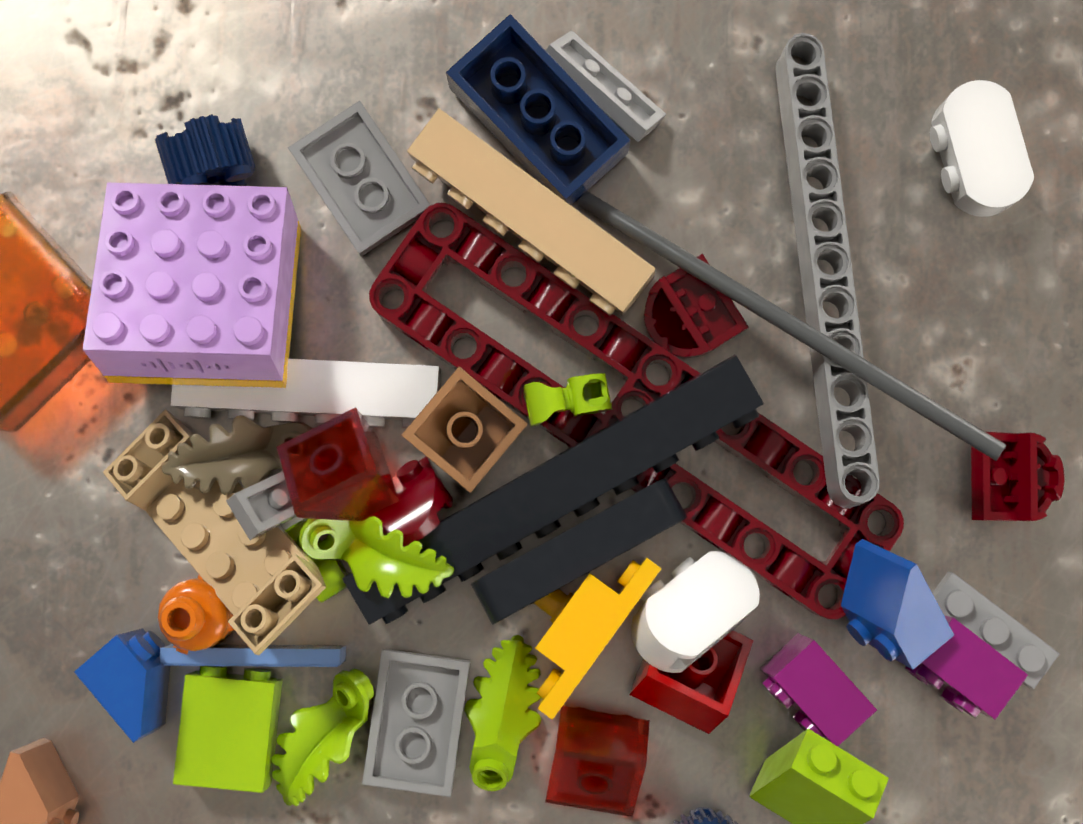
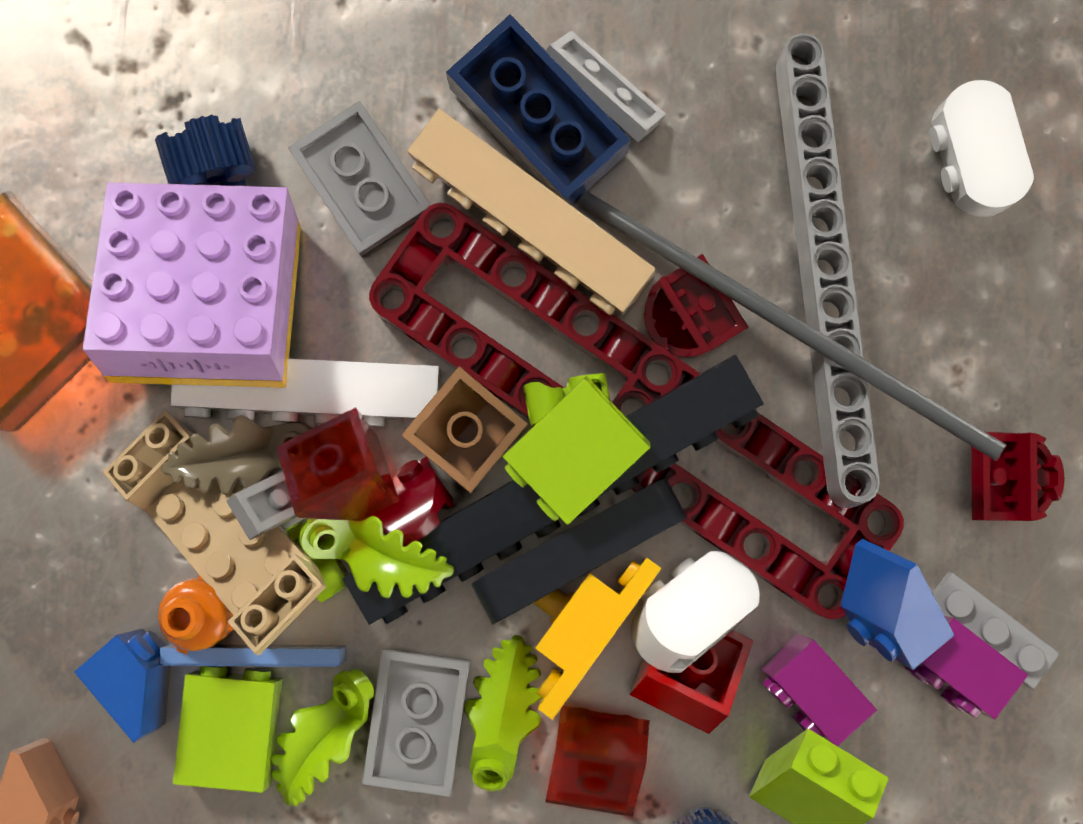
none -> lime brick [503,376,651,525]

